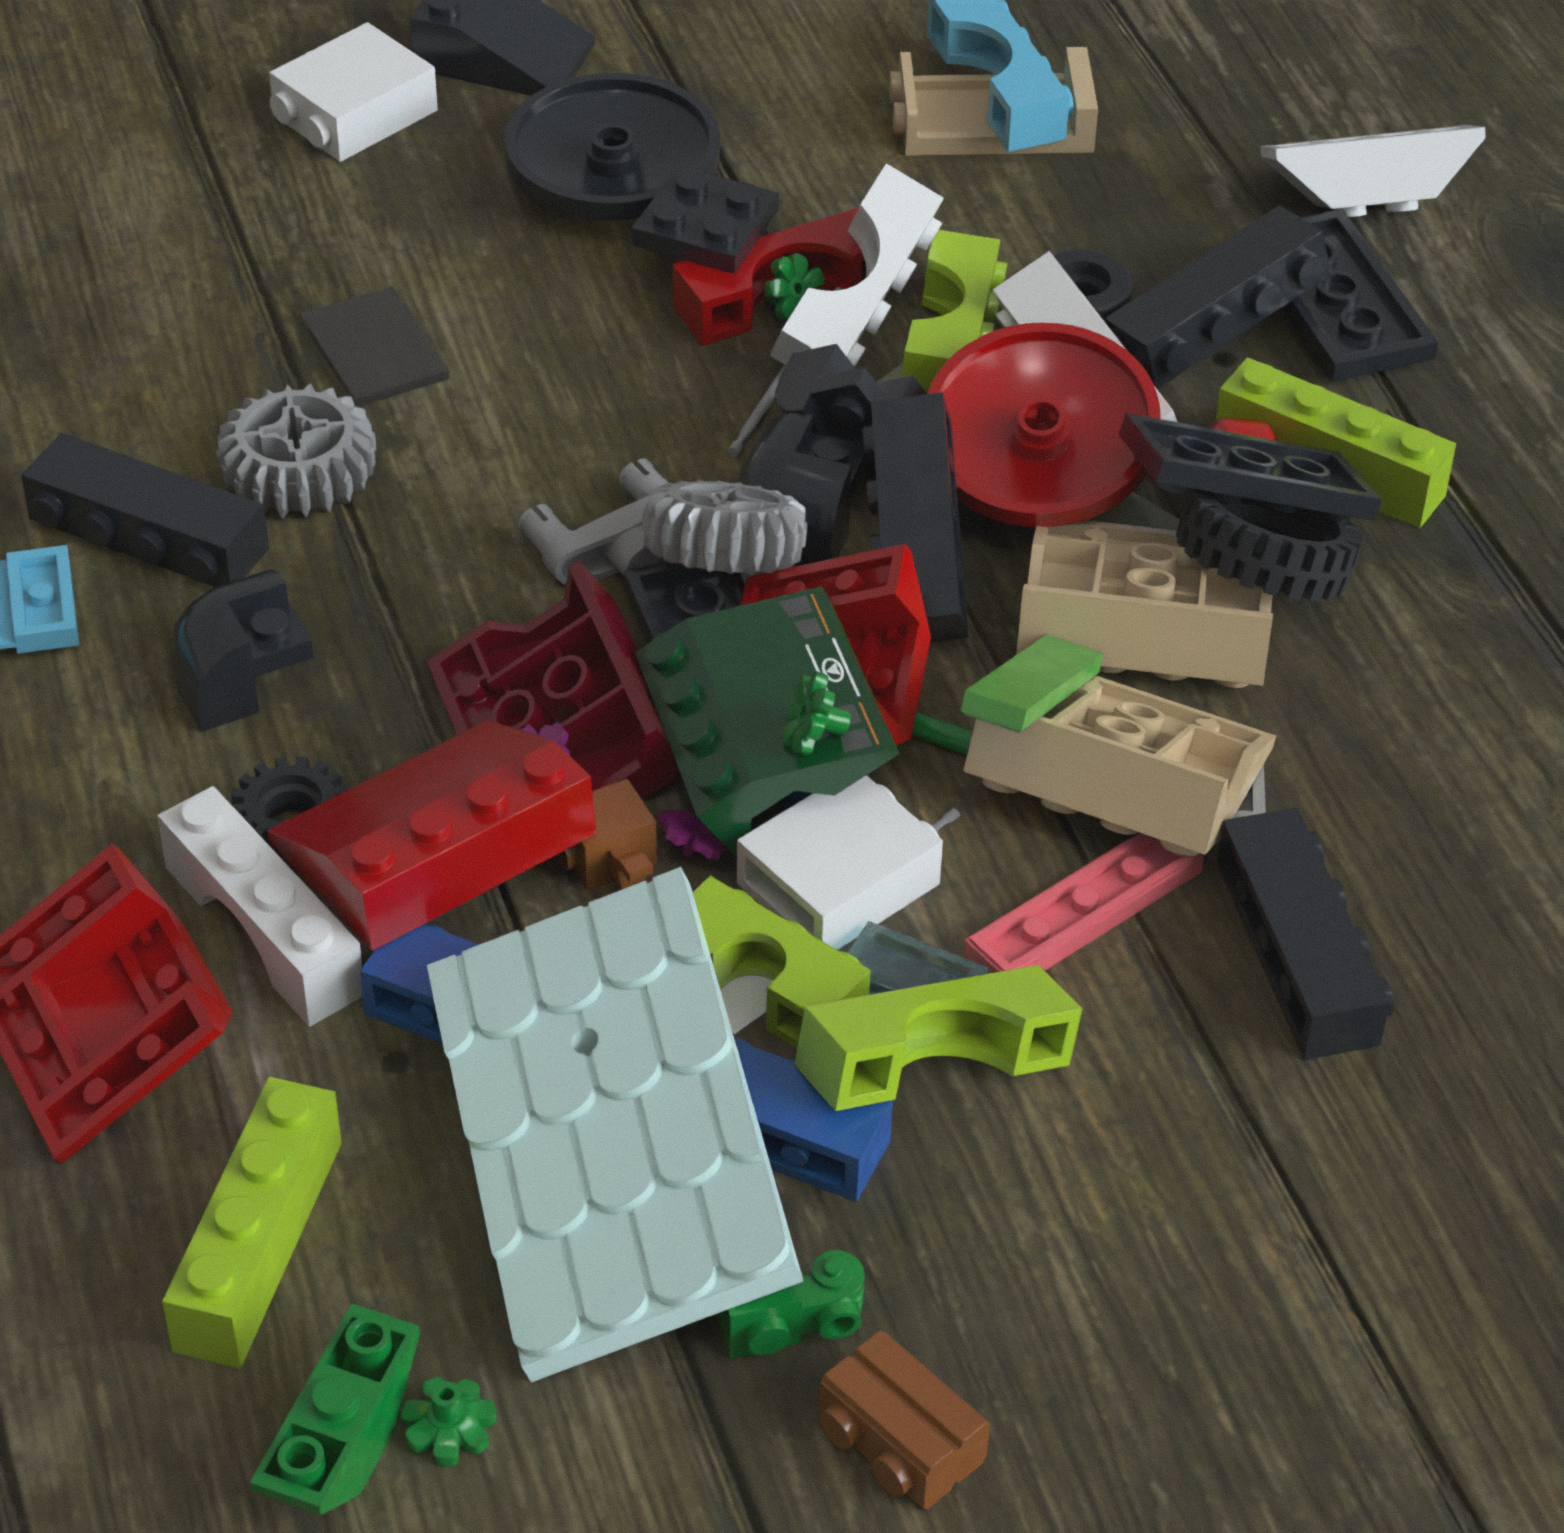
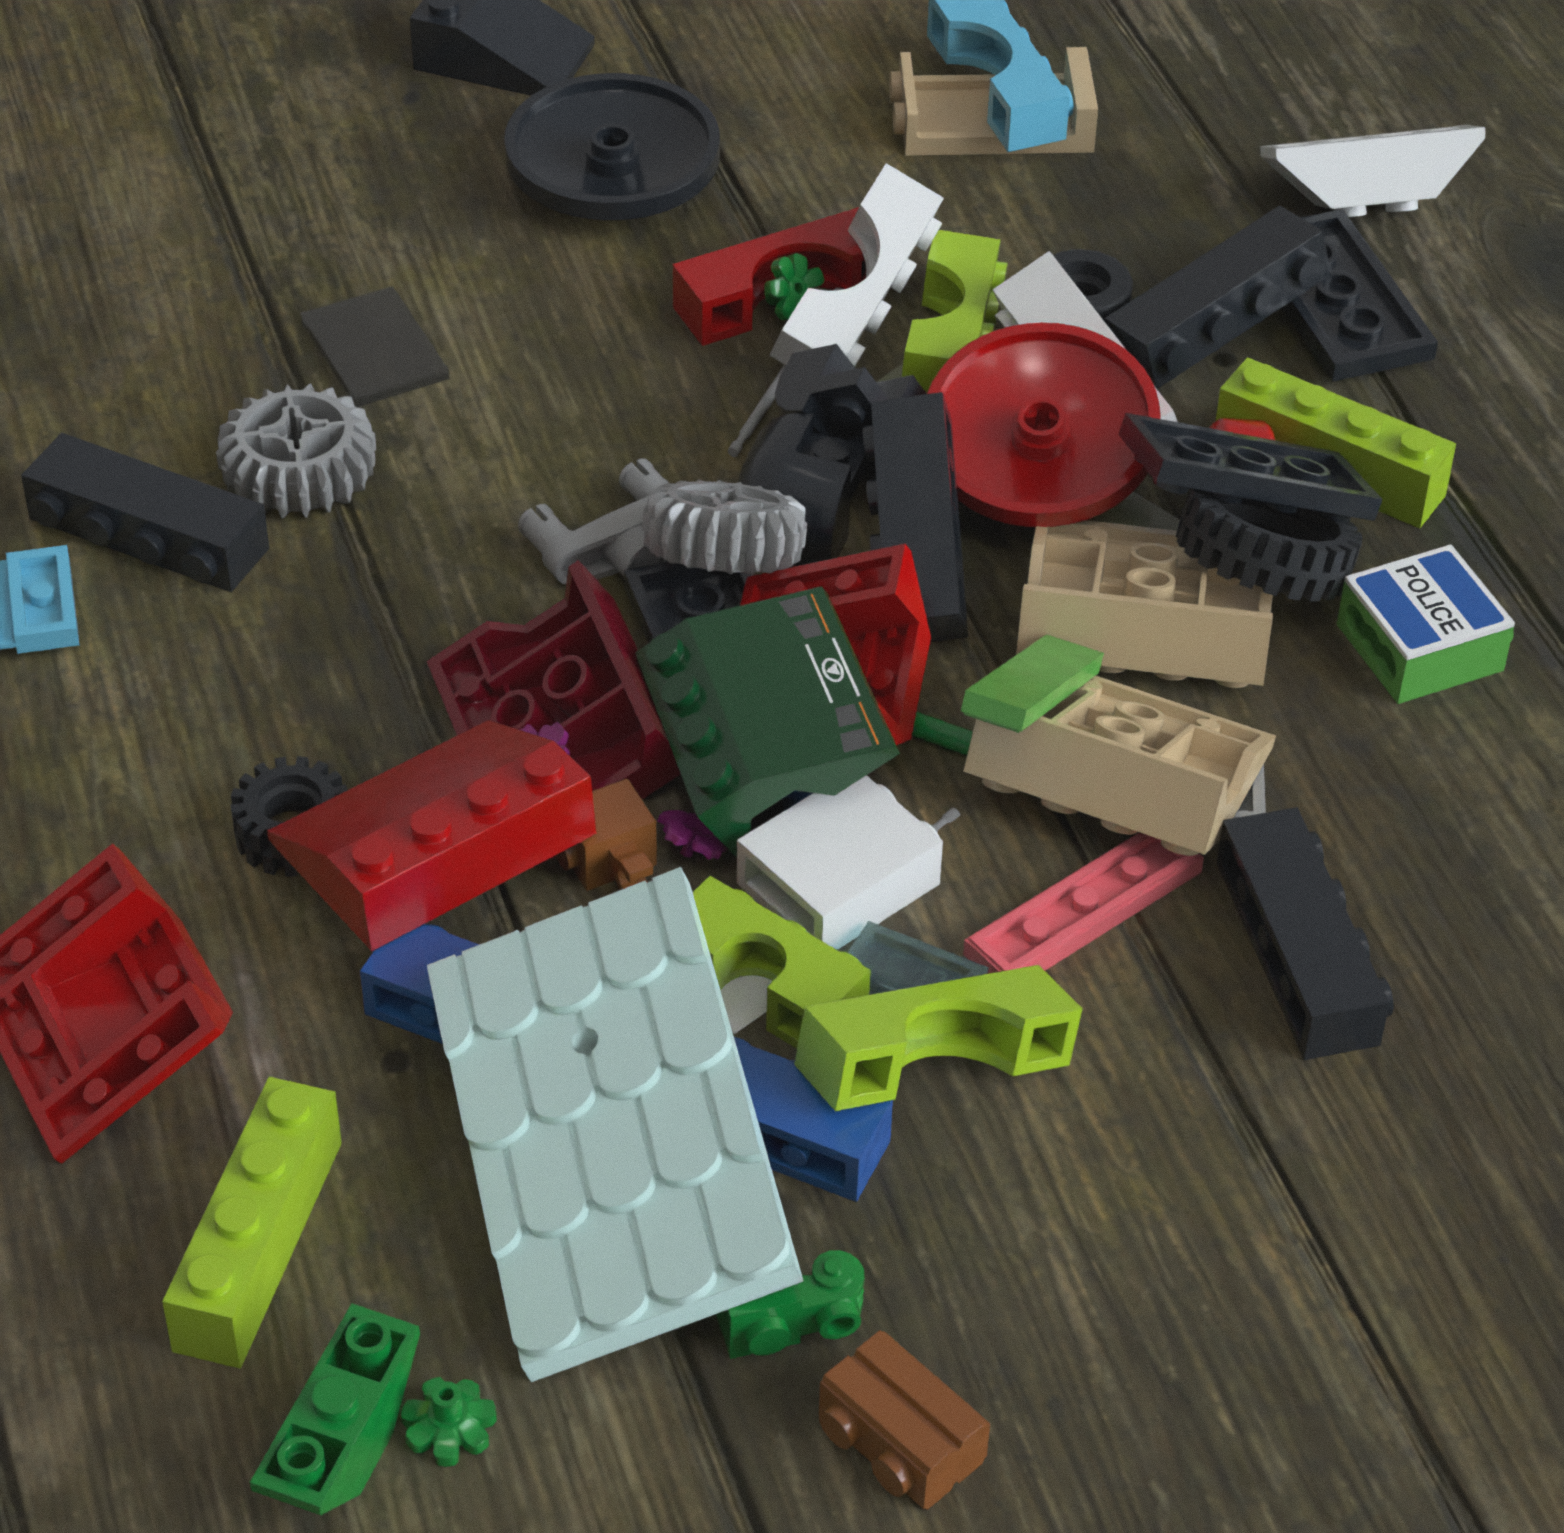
white arch [157,786,363,1027] -> none
black brick [171,569,314,732] -> none
white brick [269,22,438,162] -> none
black plate [632,166,779,274] -> none
green plant [782,671,851,756] -> none
none -> piece [1337,544,1515,704]

